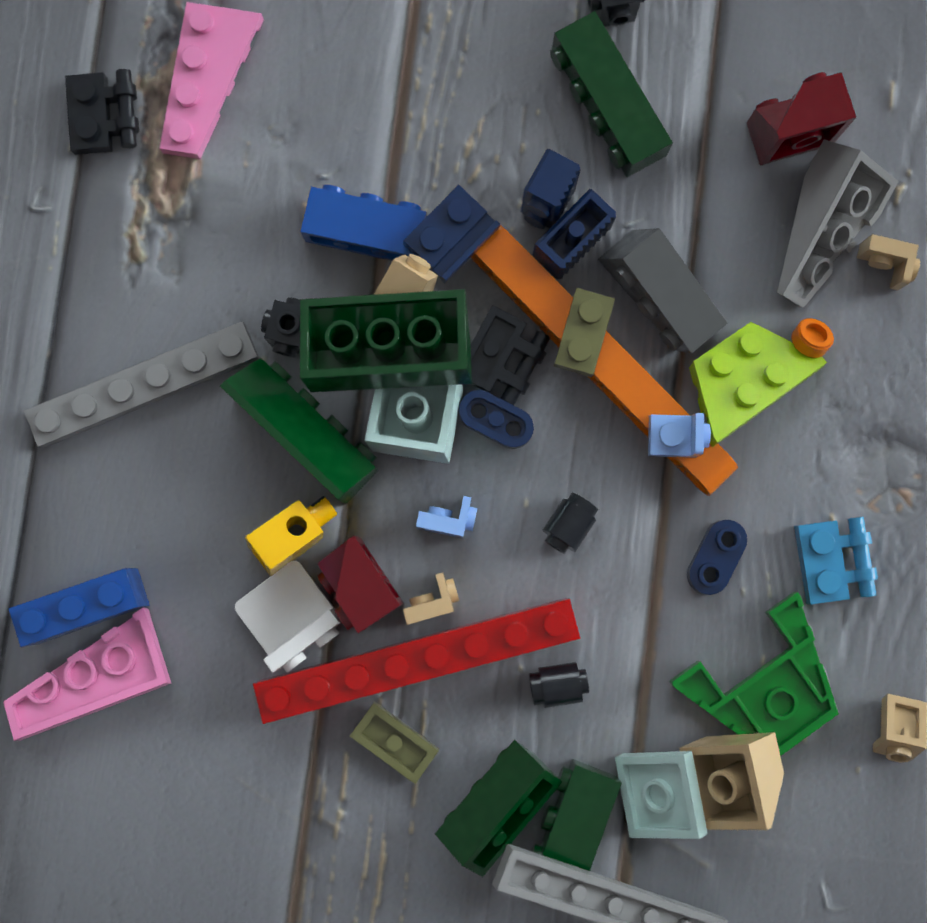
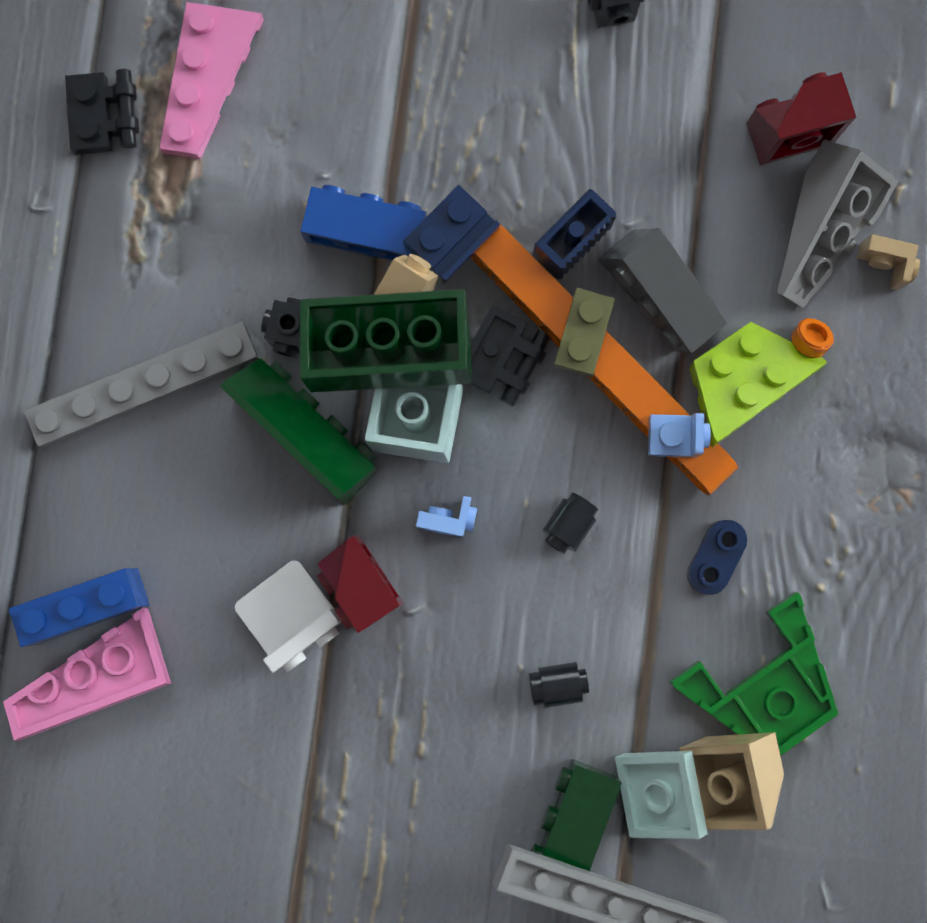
yellow torso [245,496,337,576] -> none
red brick [253,598,581,724] -> none
olive plate [350,701,439,784] -> none
tan bracket [403,572,459,625] -> none
dark green brick [435,740,562,877] -> none
dark blue plate [459,390,534,449] -> none
dark blue brick [520,149,581,229] -> none
dark green brick [550,11,673,177] -> none
dark azure plate [794,517,878,605] -> none
tan bracket [873,694,927,762] -> none

